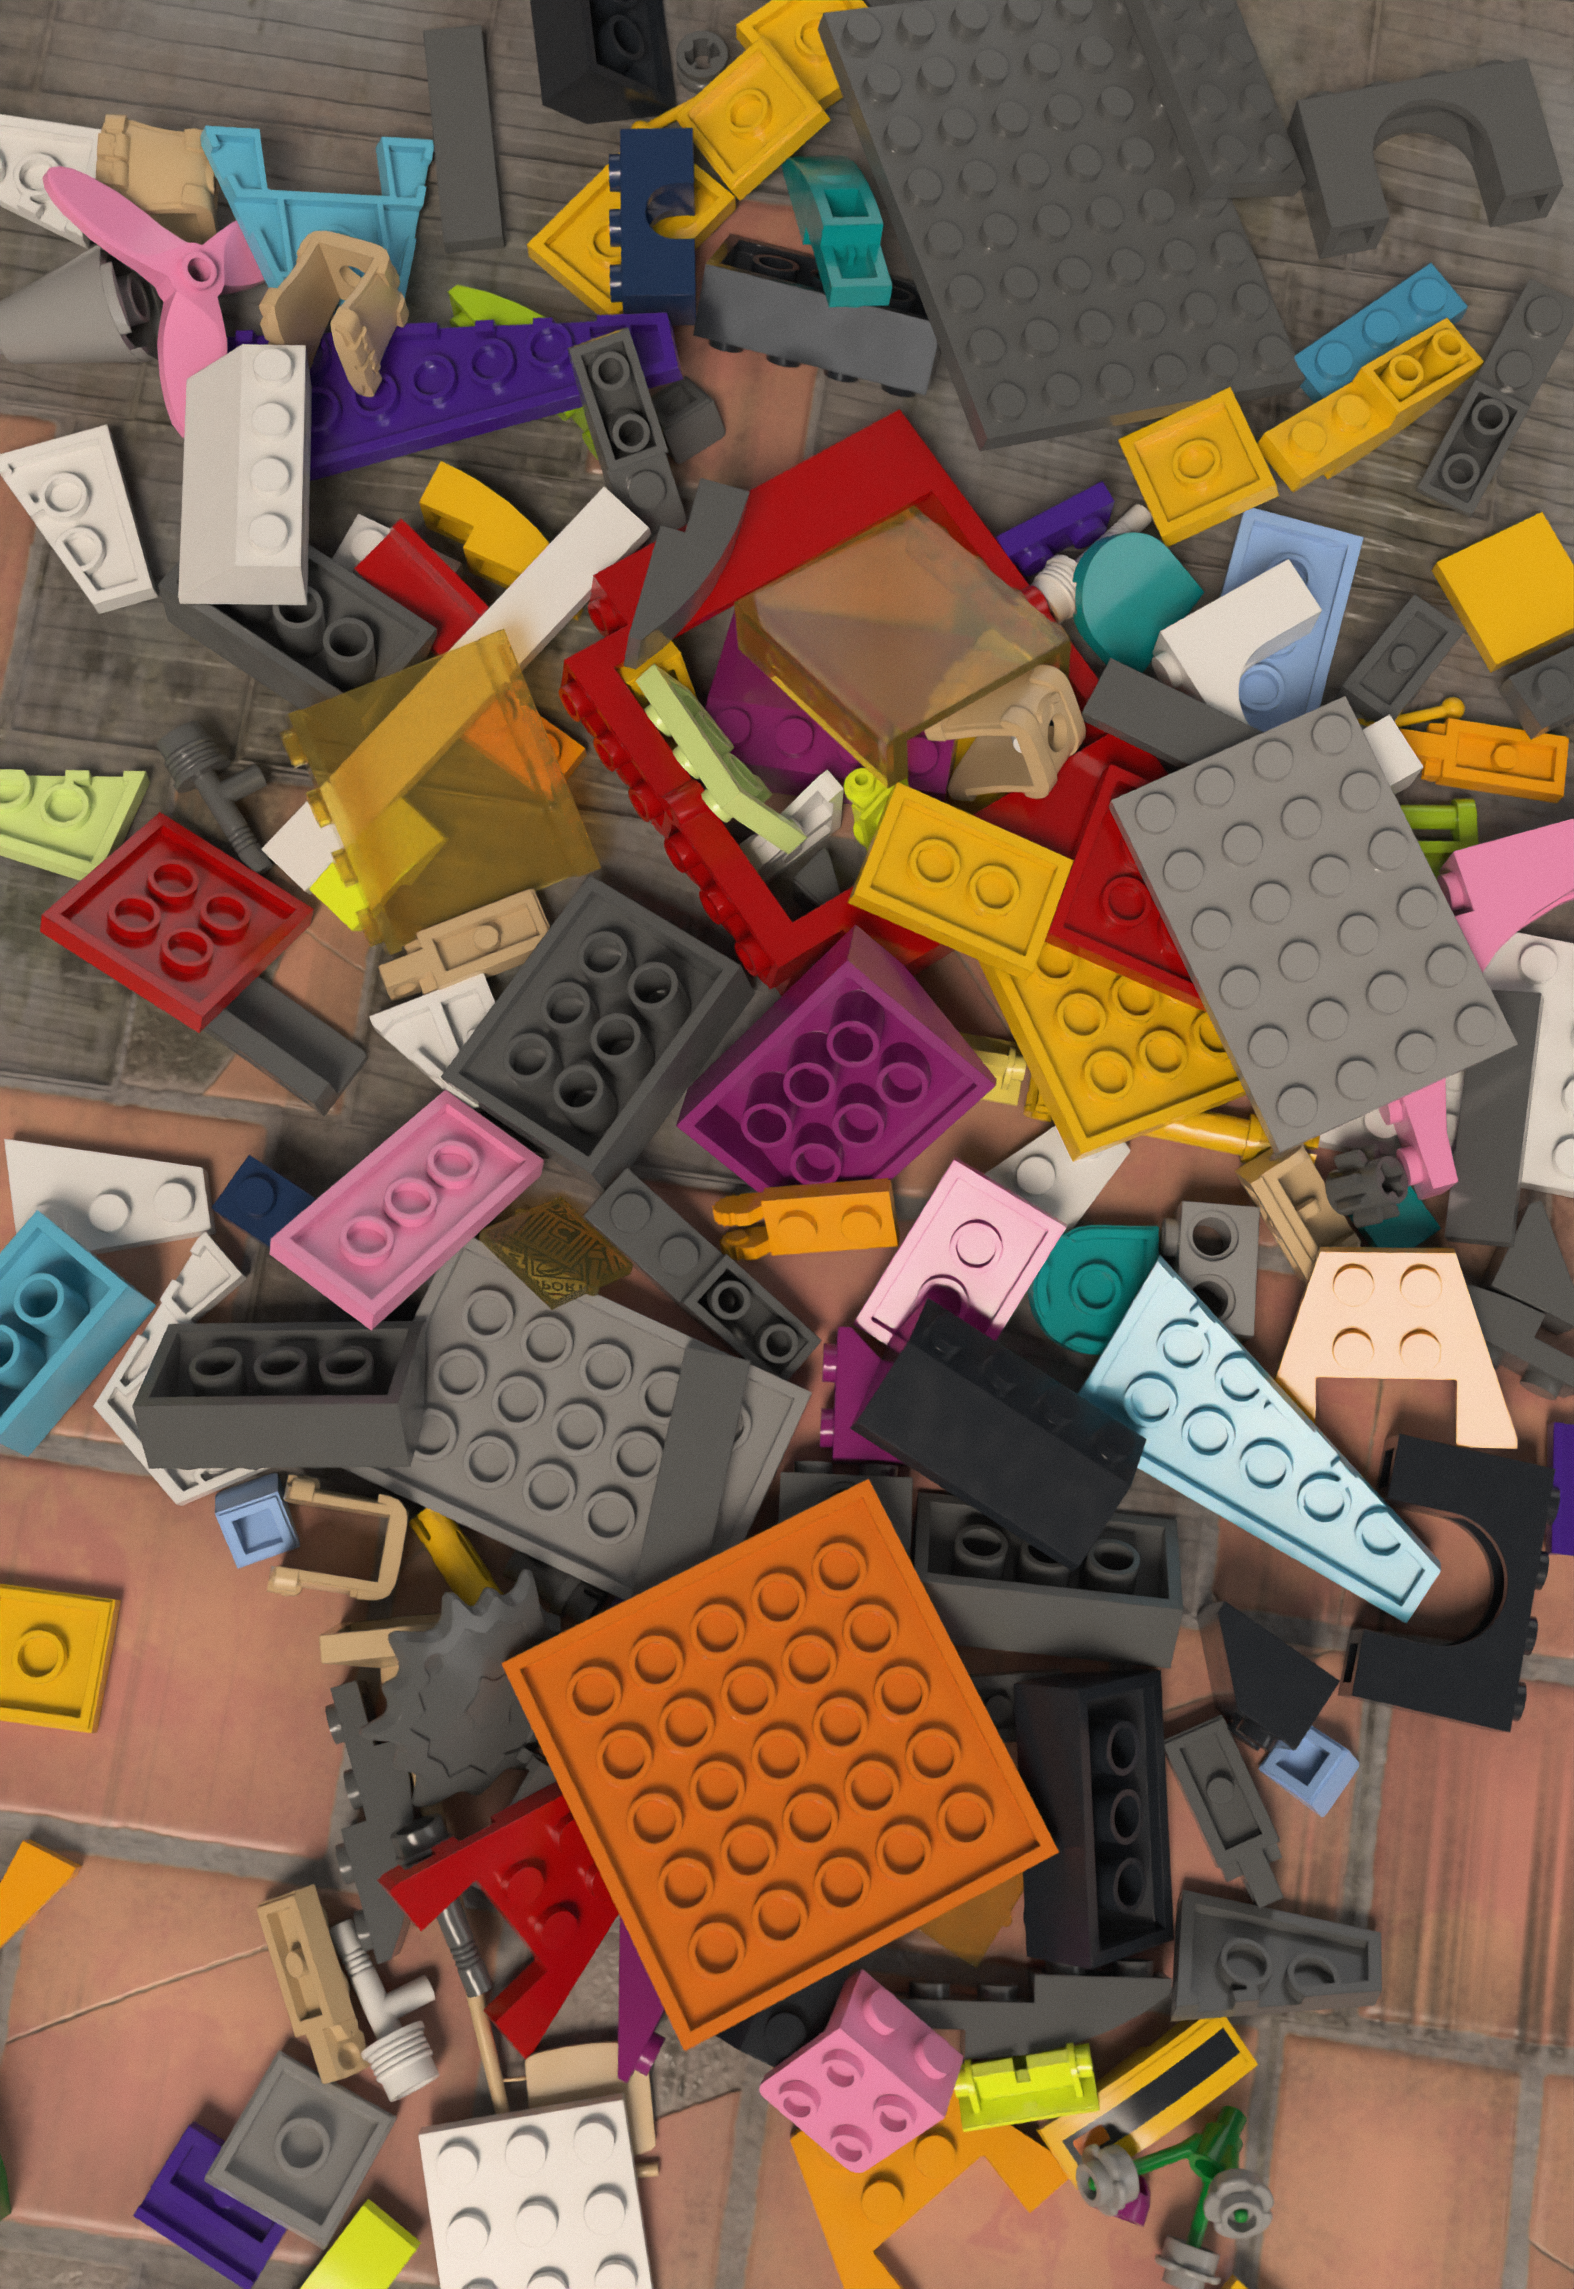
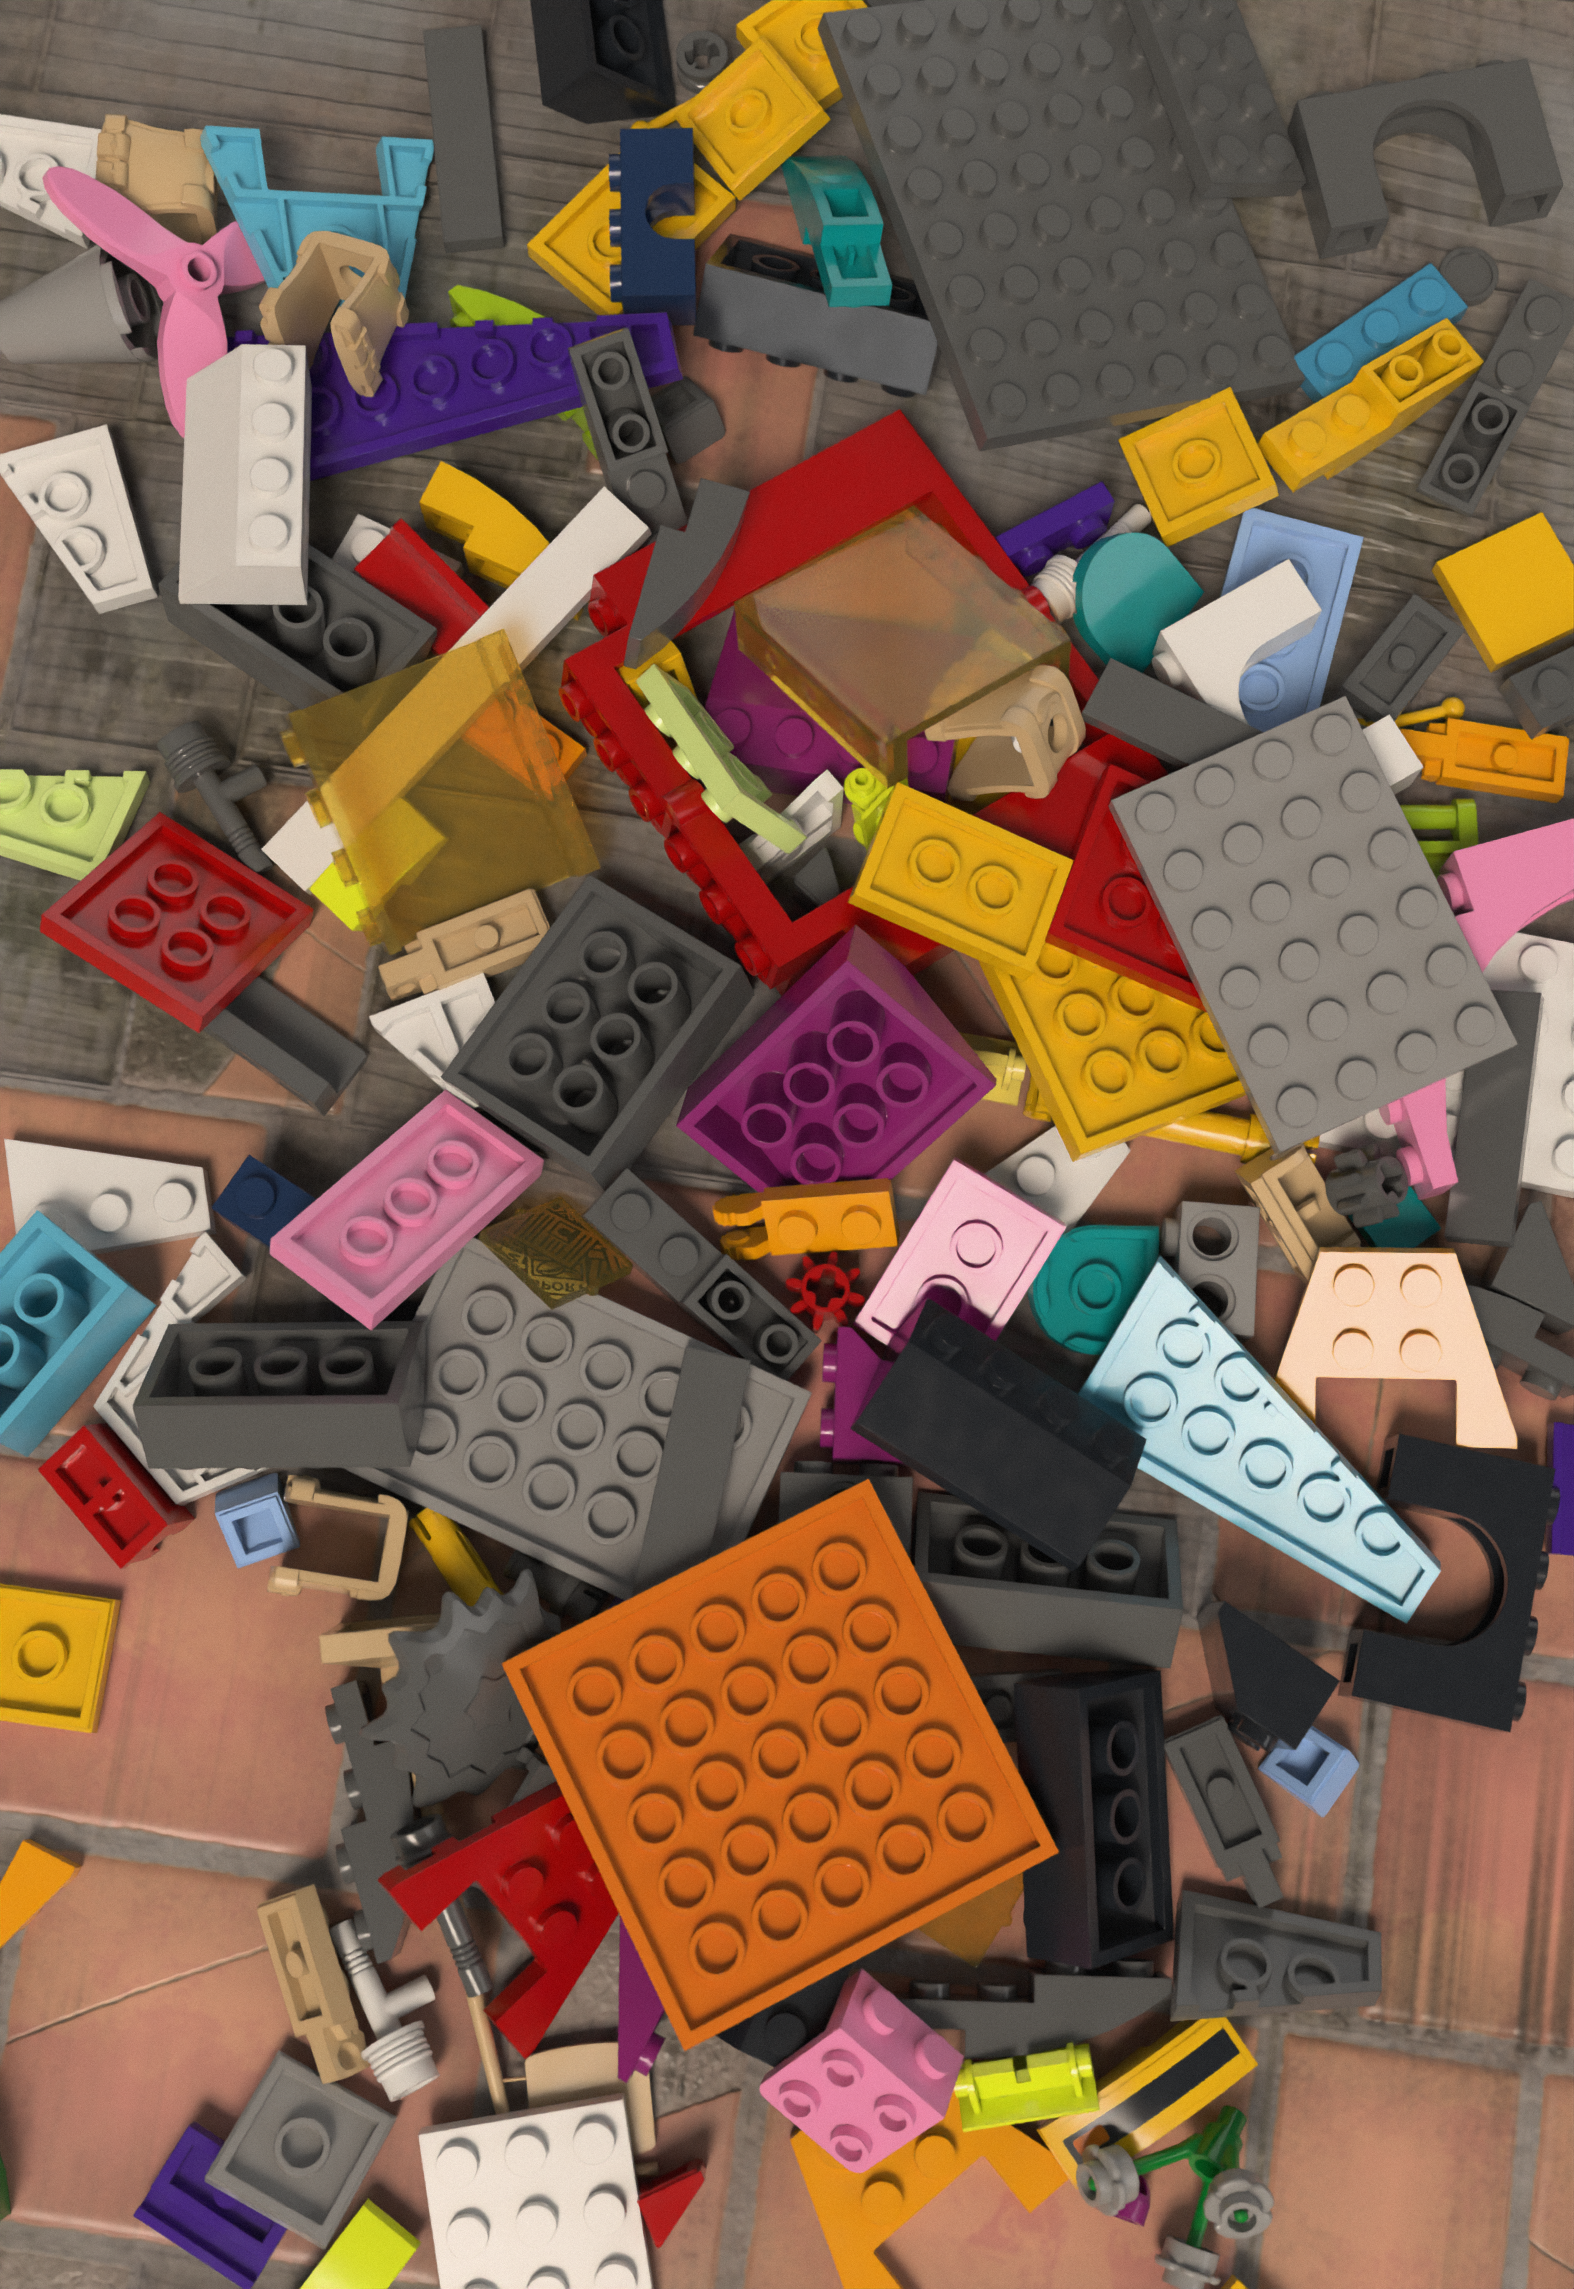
none -> red hinge [37,1422,195,1569]
none -> red slope [637,2158,706,2249]
none -> red gear [785,1251,865,1334]
none -> dark grey piece [1438,247,1499,307]

